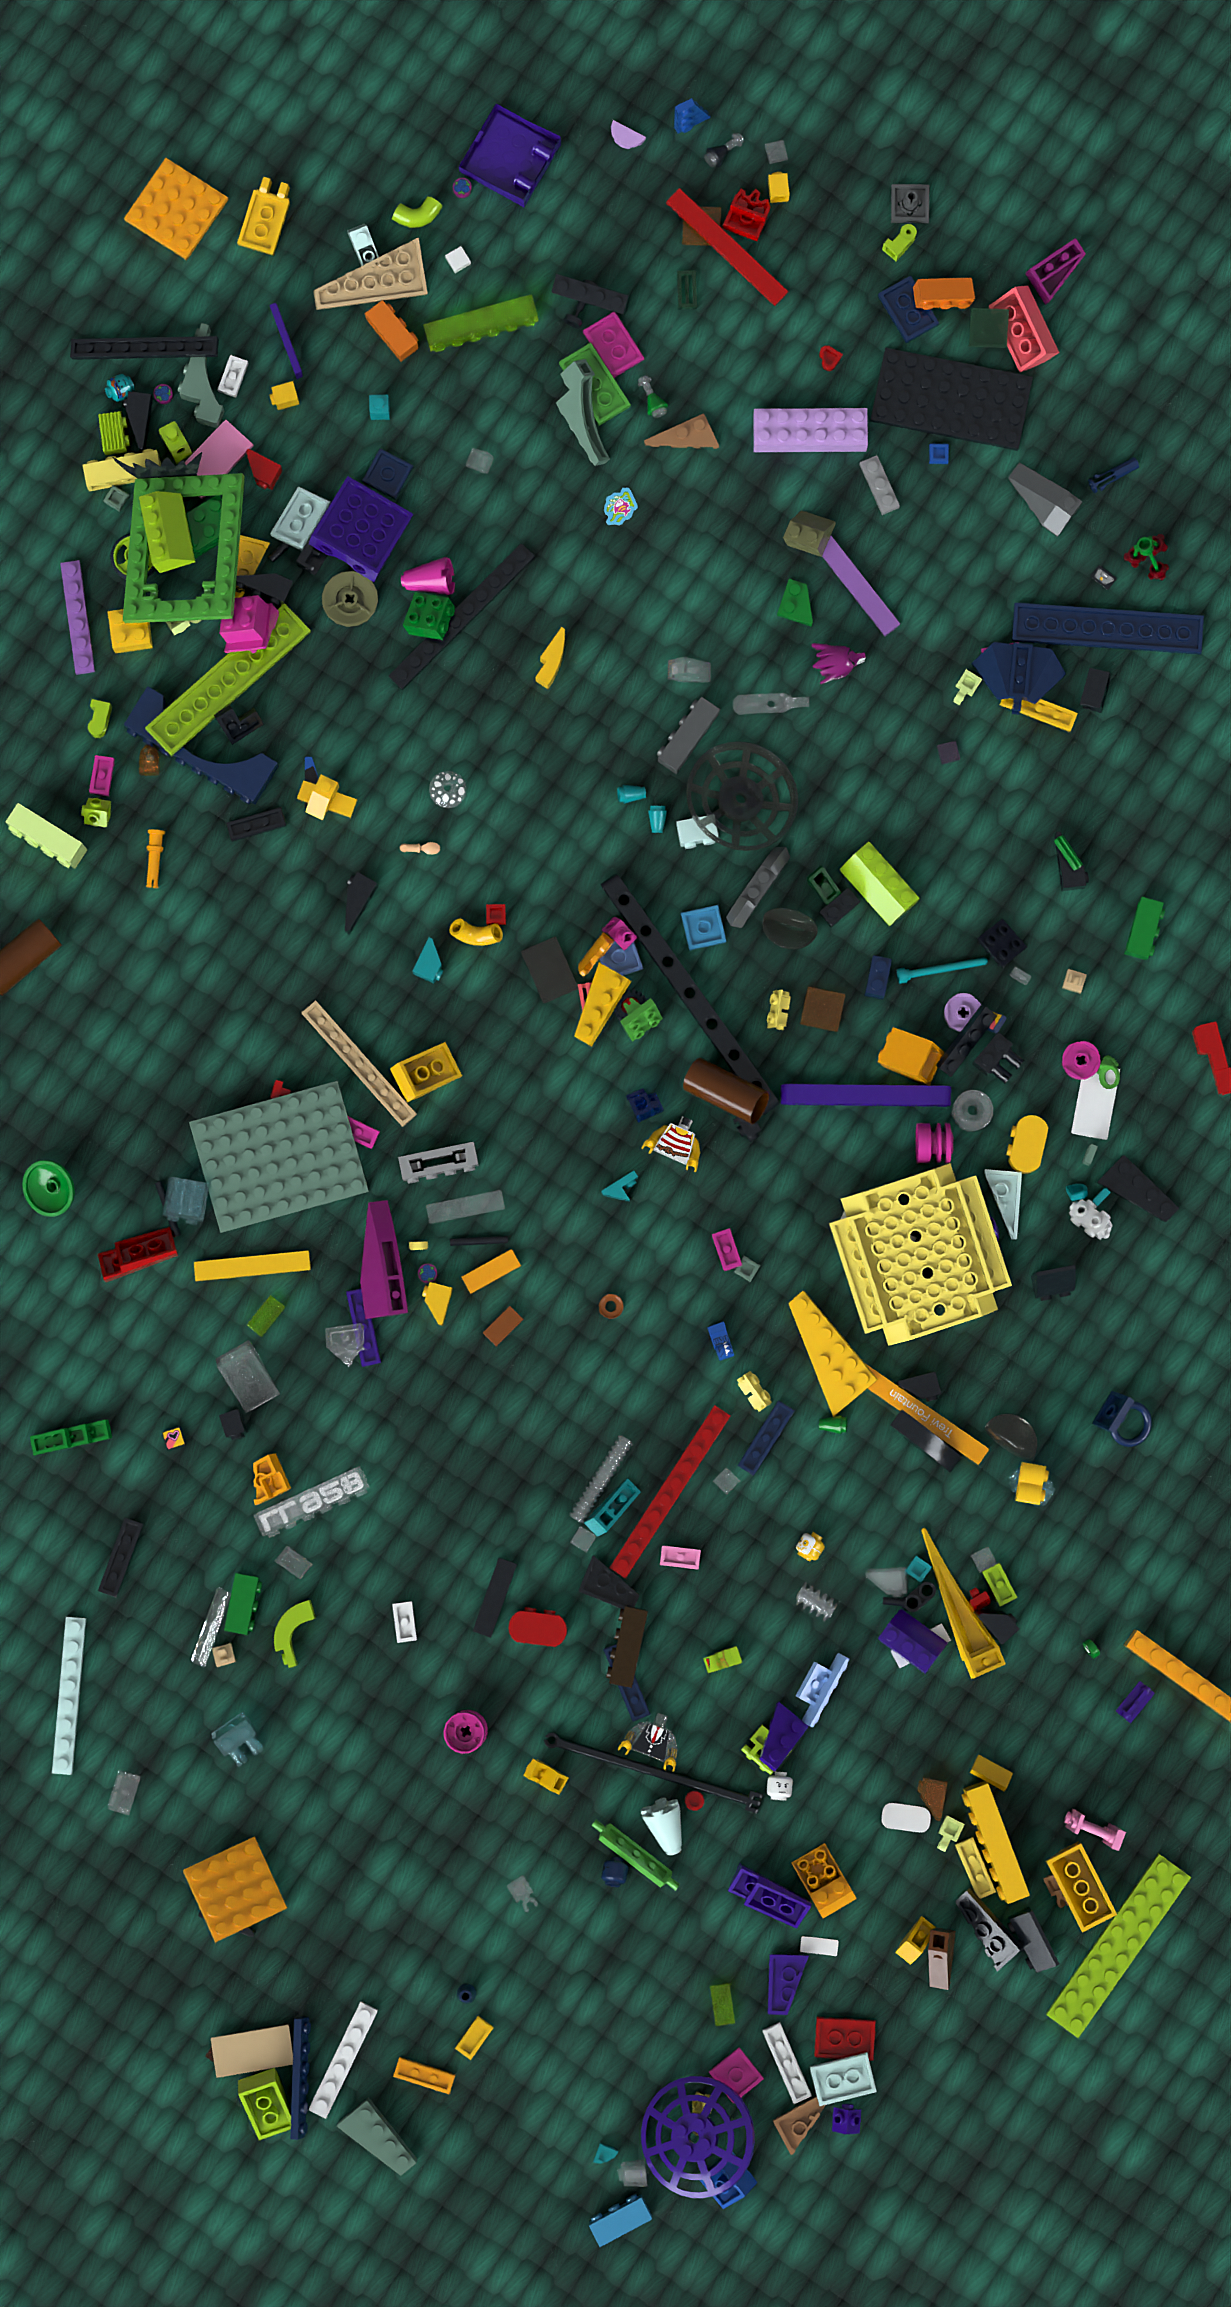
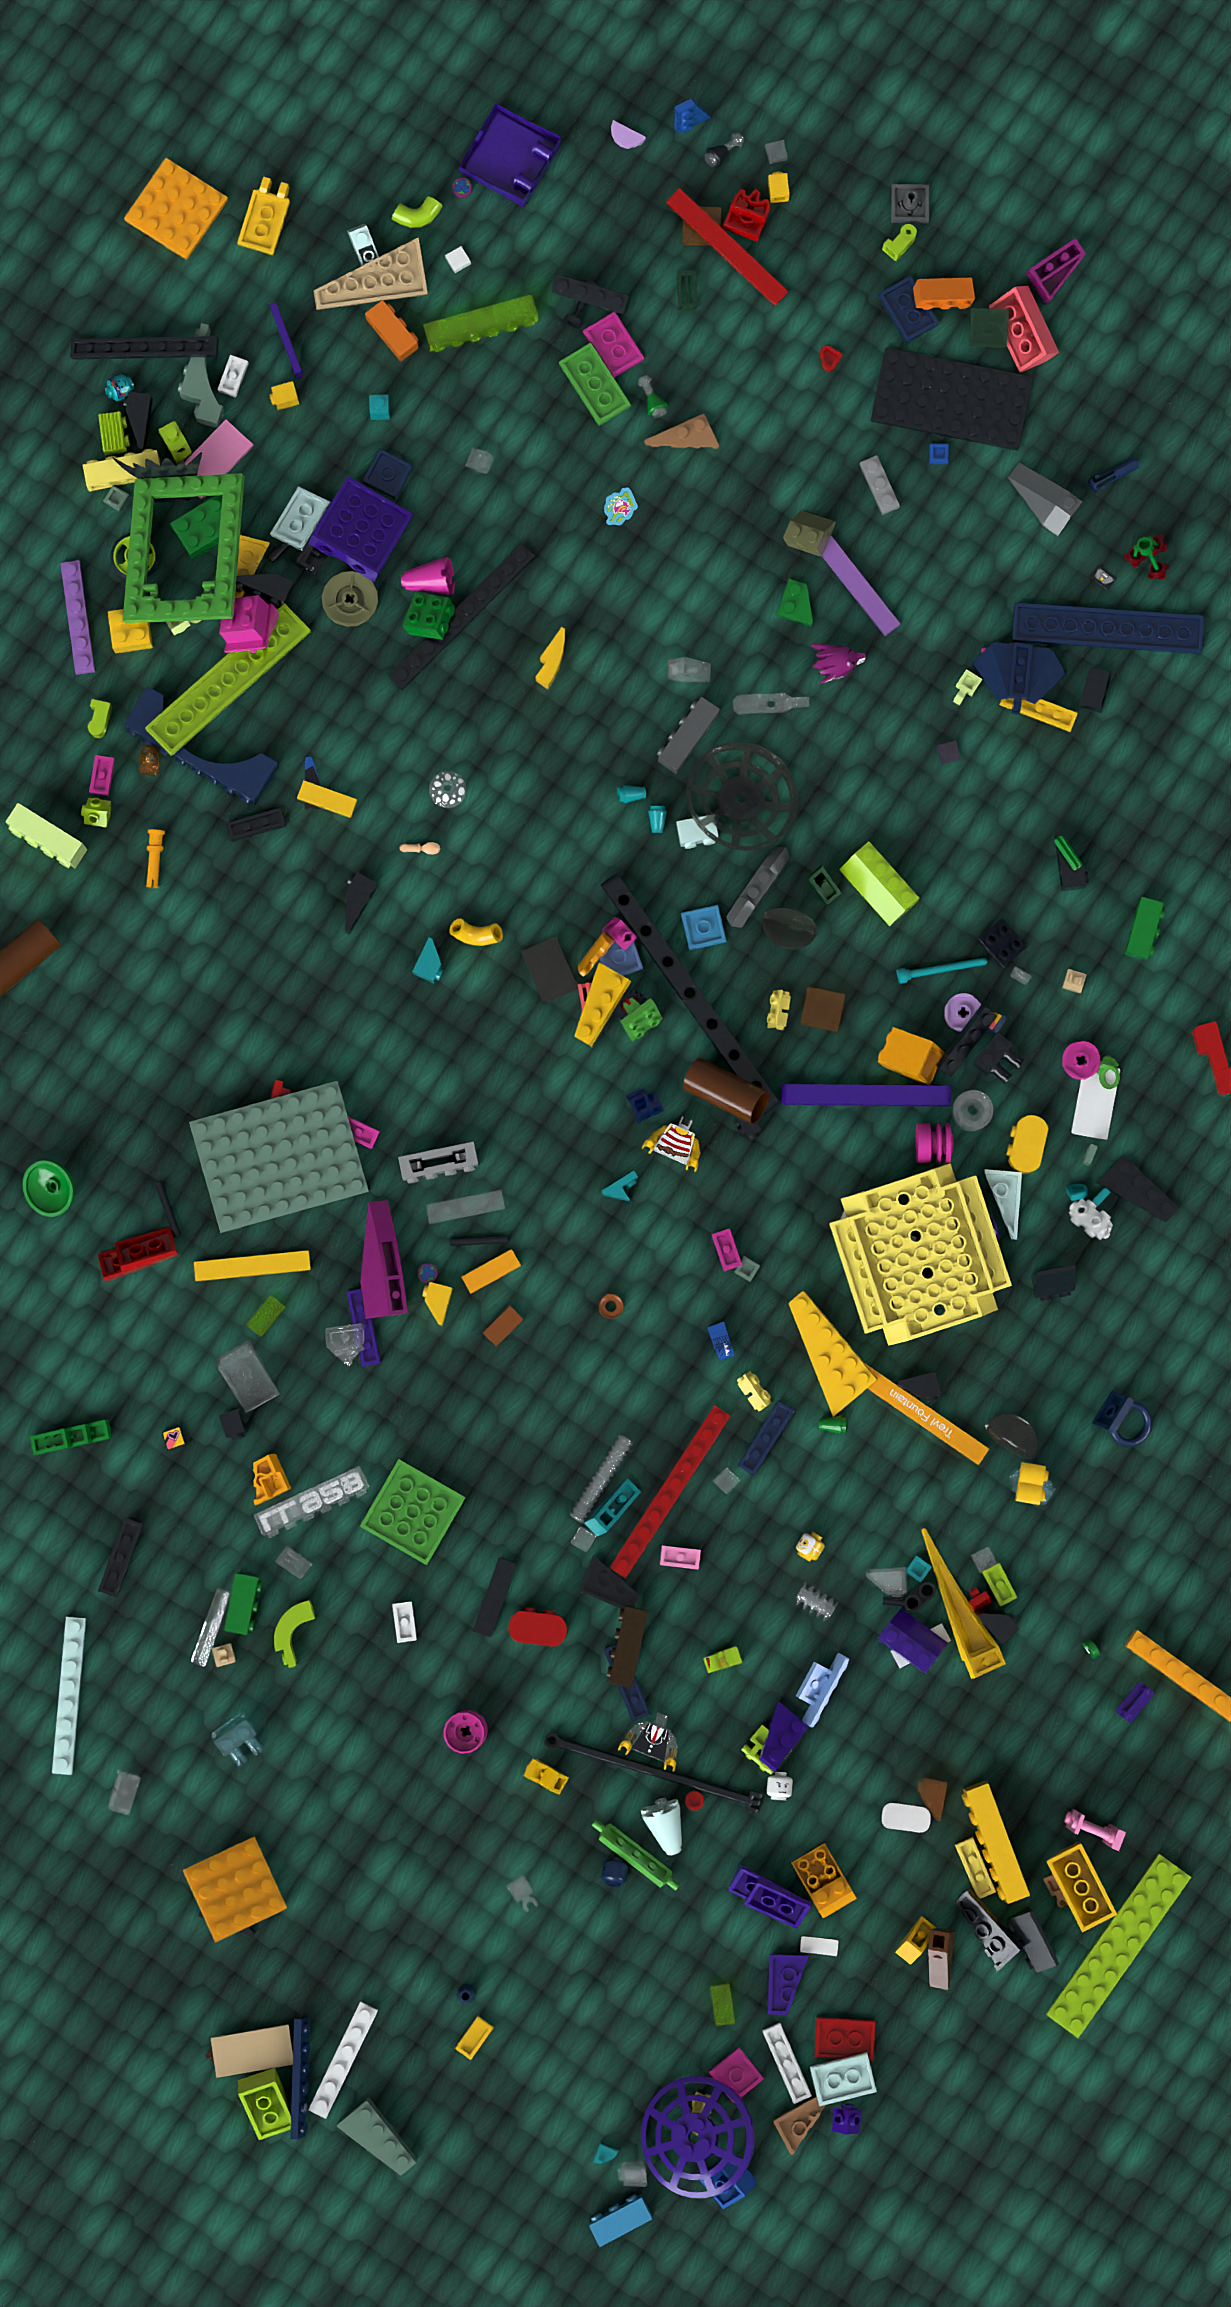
lime slope [139,491,195,573] -> none
tile [154,384,173,404] -> none
clear light blue brick [162,1177,209,1225] -> none
black plate [214,705,264,745] -> none
red slope [246,449,283,490] -> none
tan plate [302,1001,417,1127] -> none
yellow slope [305,774,339,820] -> none
yellow slope [390,1042,462,1103] -> none
light orange tile [393,2057,455,2094] -> none
light yellow tile [409,1241,428,1250] -> none
red tile [486,904,506,925] -> none
sand green arch [556,359,610,466] -> none
lavender brick [753,408,868,452] -> none
black plate [819,888,860,927] -> none
dark blue brick [864,955,892,999] -> none
black slope [890,1410,961,1472] -> none
yellowish green plate [937,1815,965,1852] -> none
yellow tile [970,1755,1013,1791] -> none
none -> bright green plate [360,1459,466,1565]

